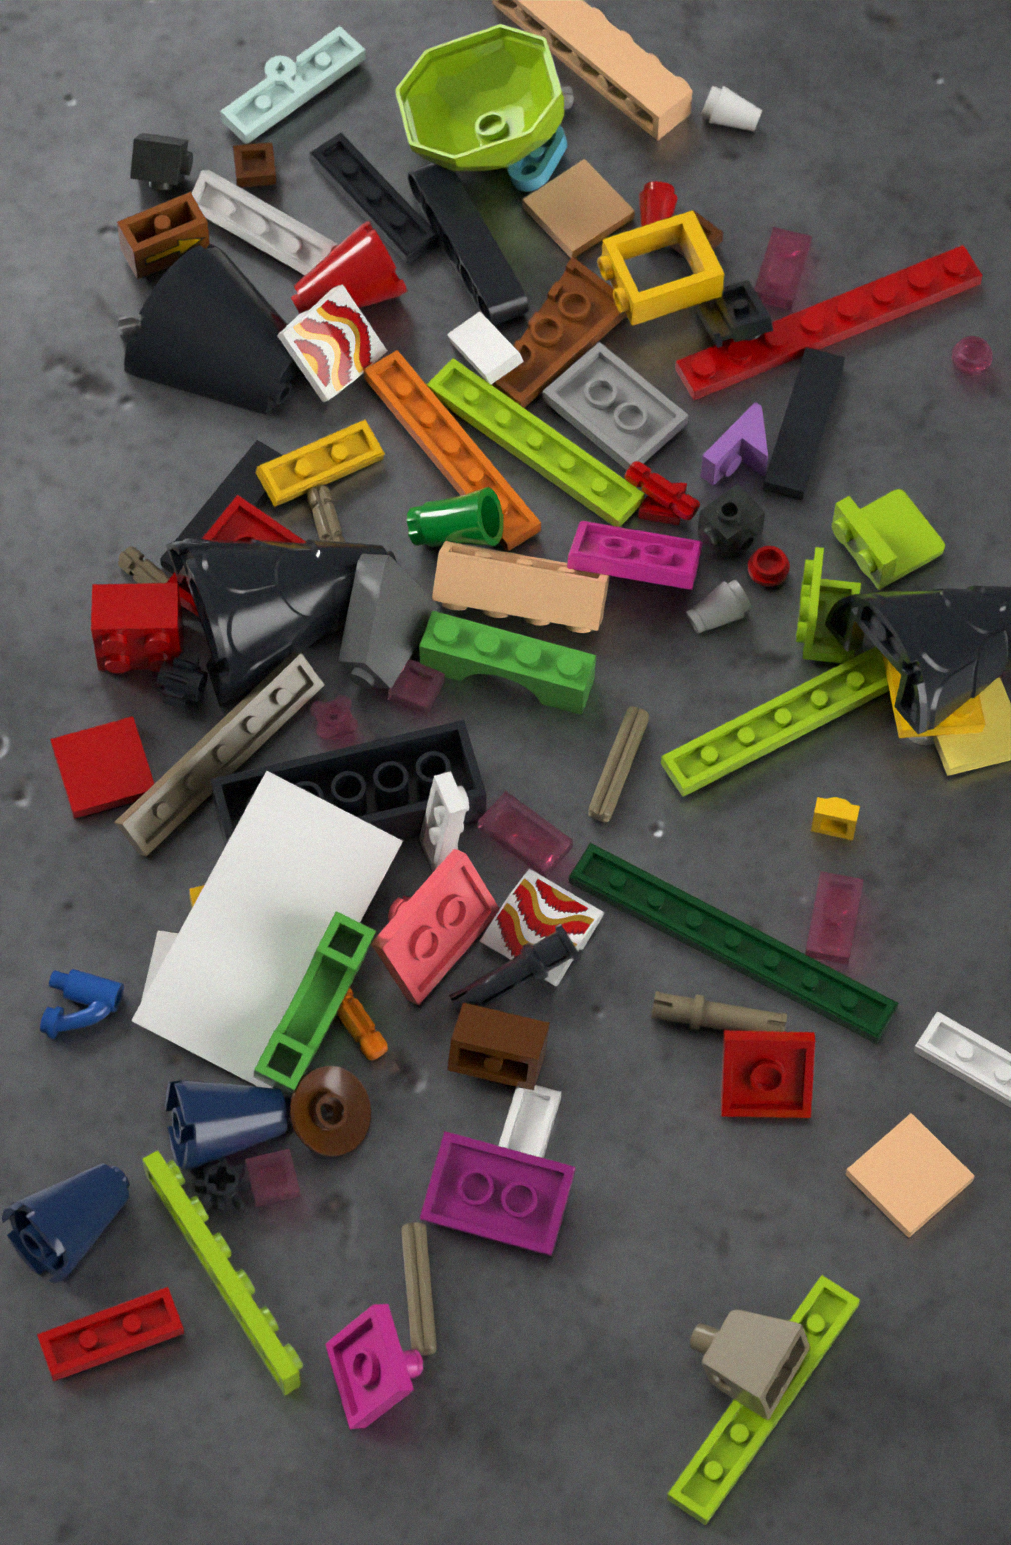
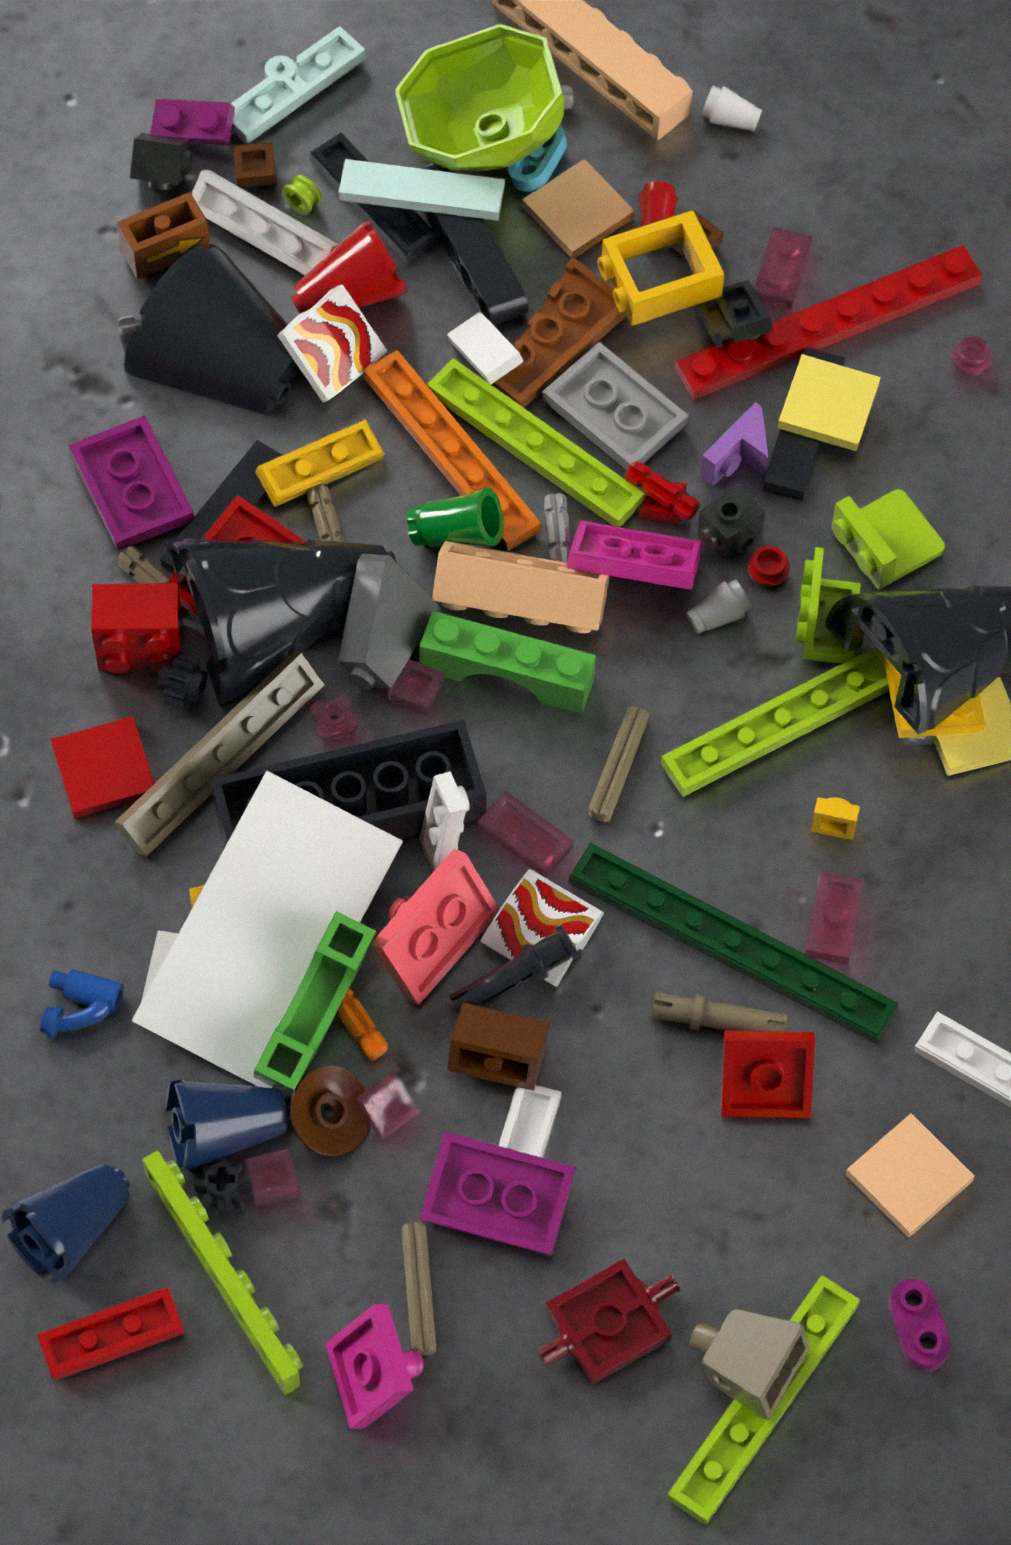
none -> magenta plate [68,415,194,551]
none -> magenta plate [150,99,235,146]
none -> lime bush [282,175,322,215]
none -> light aqua tile [339,159,504,220]
none -> clear pink plate [356,1073,419,1139]
none -> dark red plate [536,1259,680,1385]
none -> light grey axle [544,493,571,563]
none -> light yellow tile [778,354,881,452]
none -> magenta plate [888,1279,951,1371]

